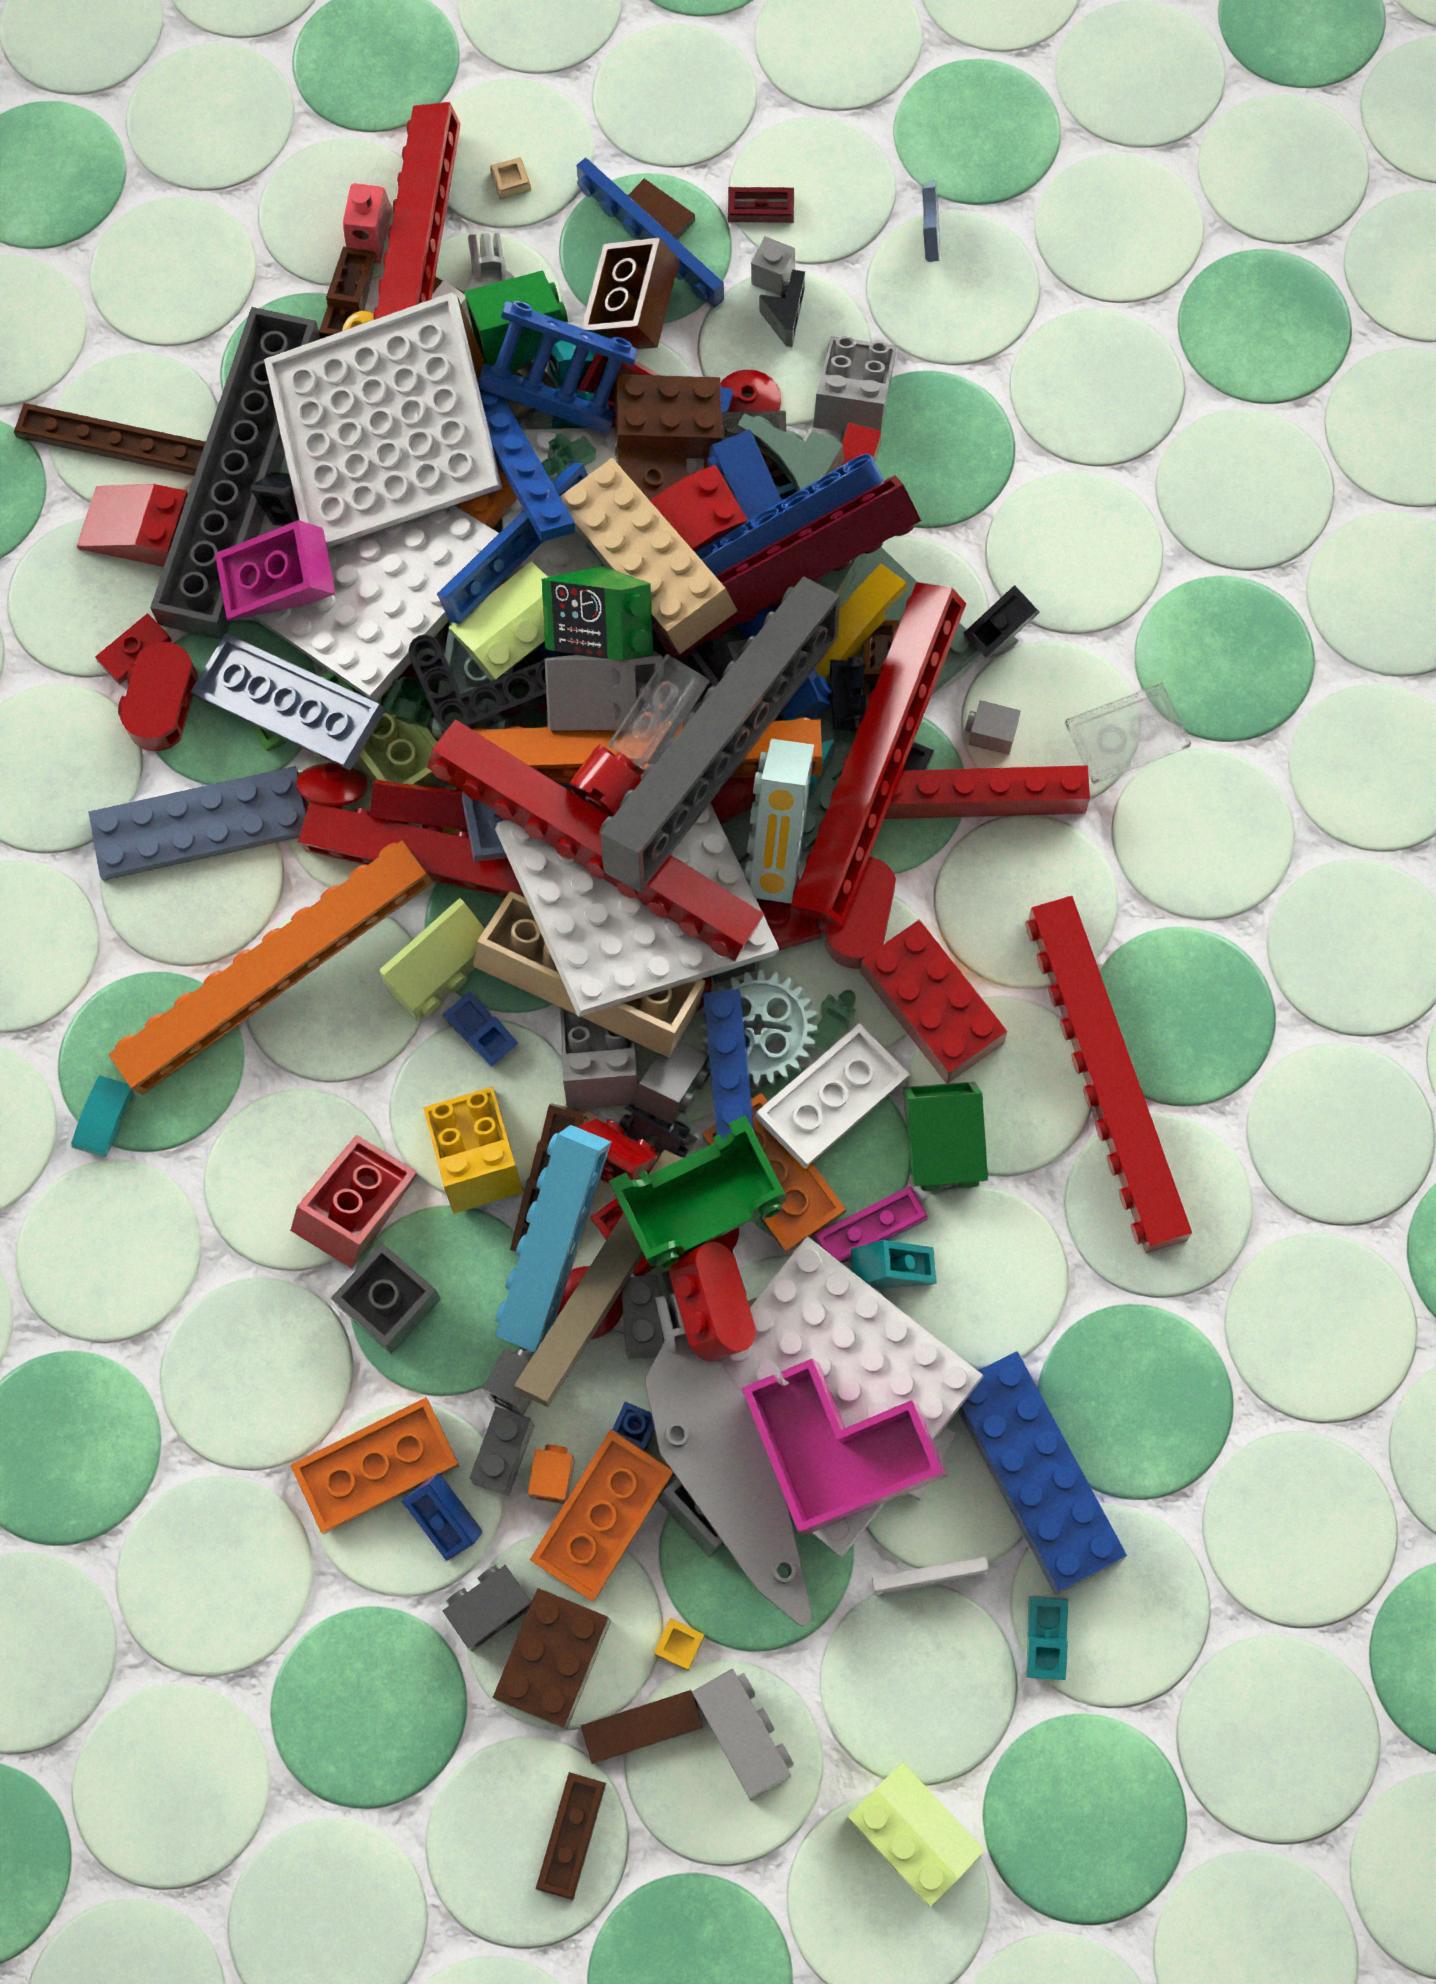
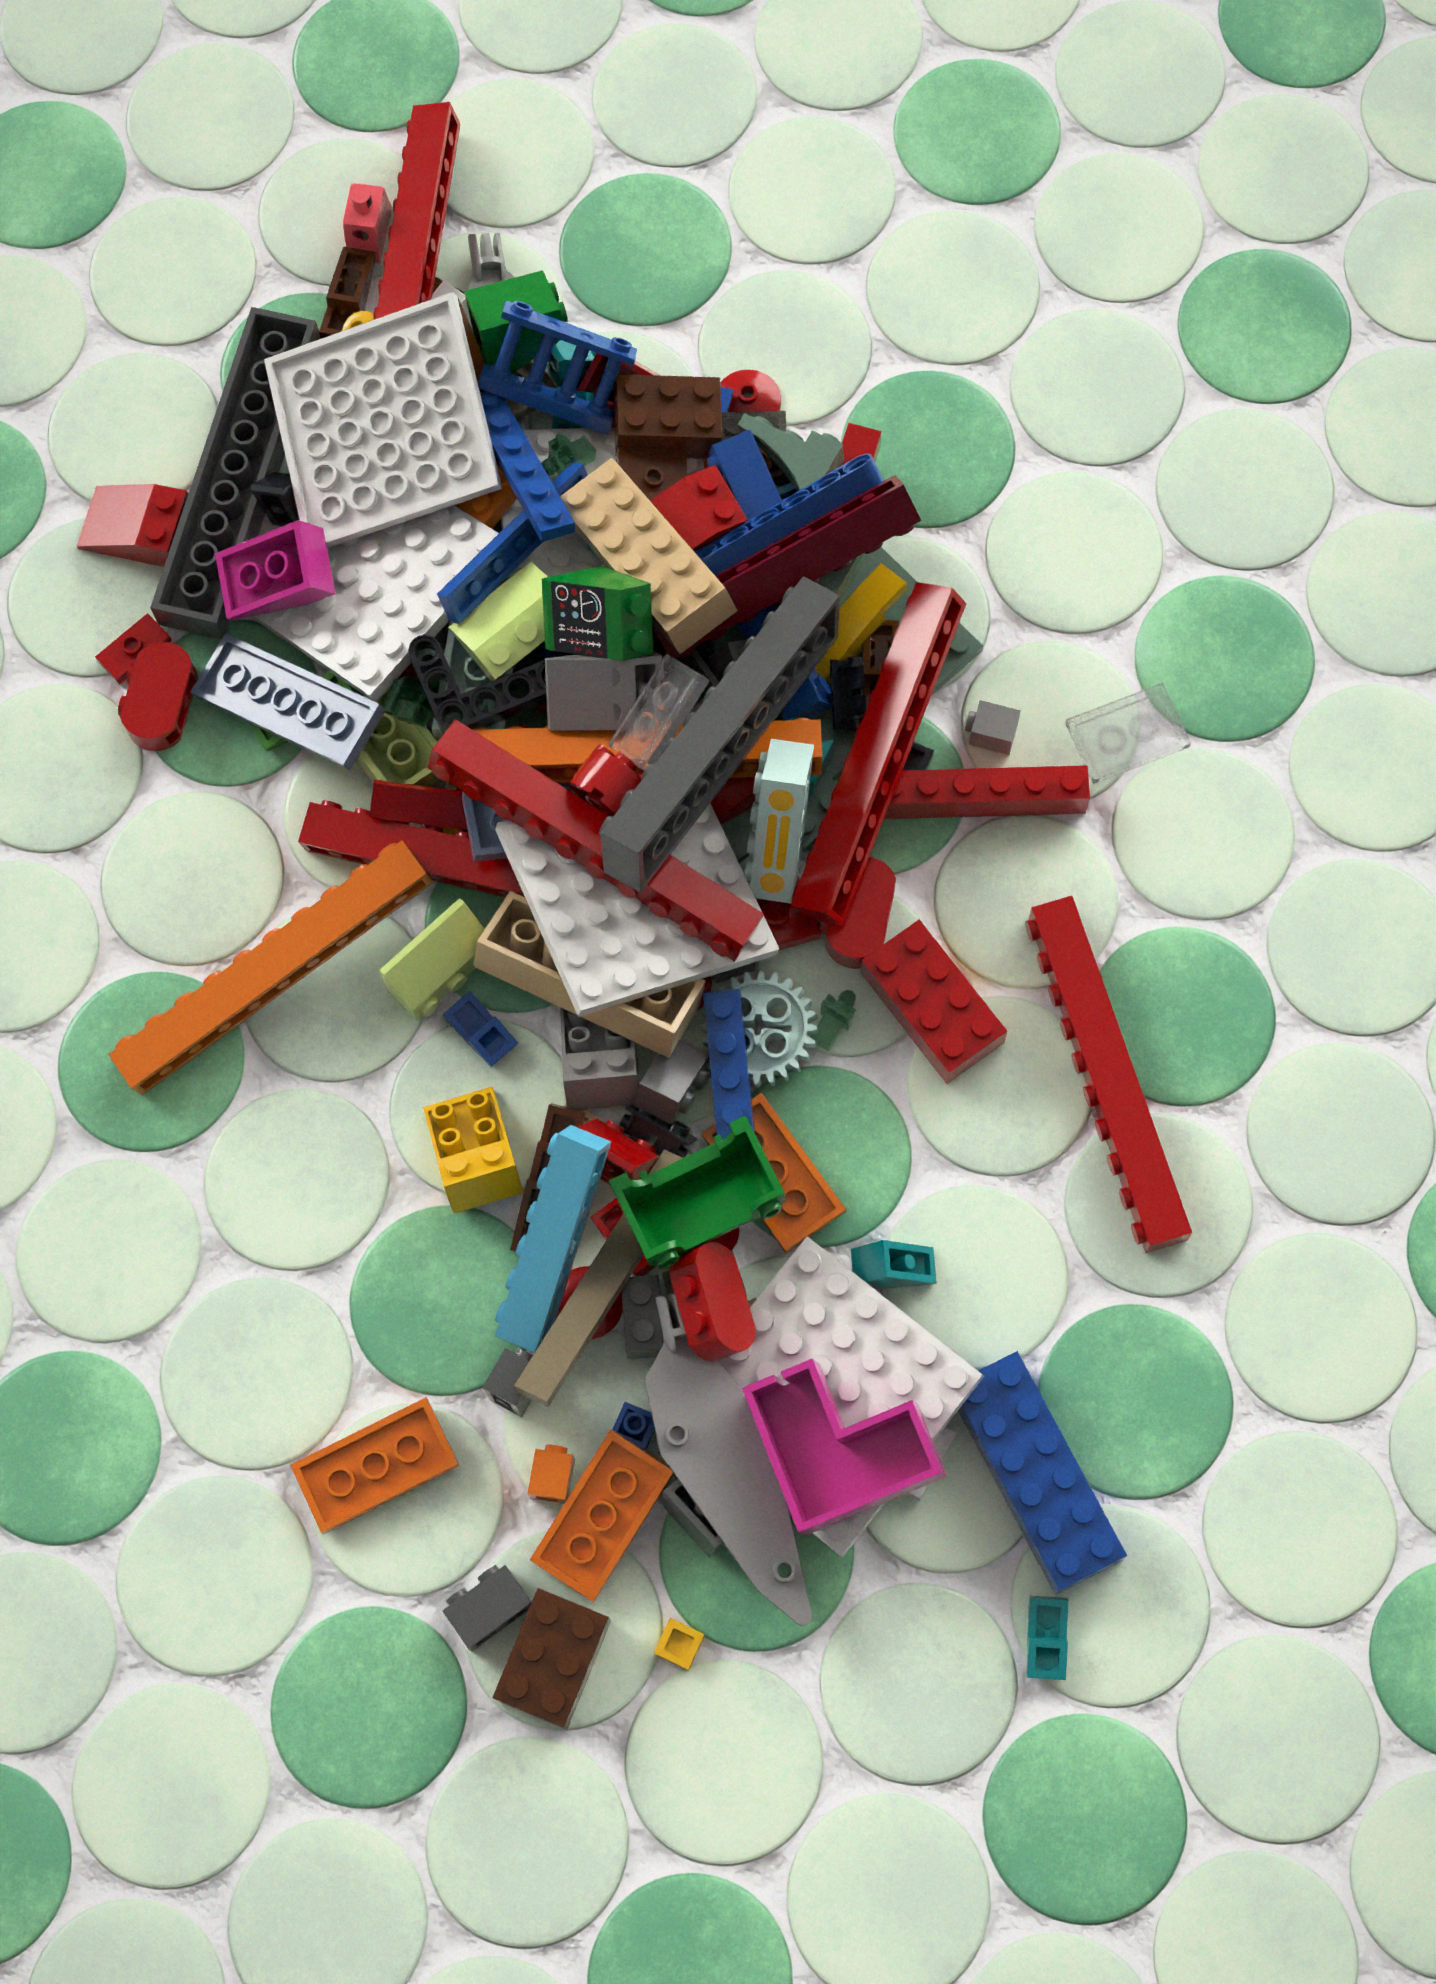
reddish brown tile [14,403,206,476] -> none
teal slope [71,1075,134,1158] -> none
sand blue plate [88,766,306,881] -> none
red slope [290,1135,417,1269] -> none
red dish [297,763,368,806] -> none
dark grey brick [331,1242,441,1354] -> none
blue slope [402,1473,482,1561] -> none
dark grey brick [470,1406,535,1496] -> none
tan tile [490,157,531,199] -> none
reddish brown tile [536,1772,607,1900] -> none
blue plate [576,157,724,308] -> none
reddish brown tile [580,1690,703,1764] -> none
reddish brown brick [582,238,680,350] -> none
reddish brown tile [628,178,695,240] -> none
light grey brick [692,1668,794,1801] -> none
dark red tile [728,187,794,223] -> none
light grey brick [751,236,795,296] -> none
white plate [755,1023,910,1169] -> none
black slope [759,269,805,347] -> none
light grey slope [813,336,897,432] -> none
dark pink tile [813,1185,928,1263] -> none
yellowish green slope [847,1762,985,1907] -> none
white tile [872,1556,989,1596] -> none
green slope [903,1081,988,1191] -> none
sand blue tile [922,181,940,262] -> none
black slope [963,585,1040,659] -> none

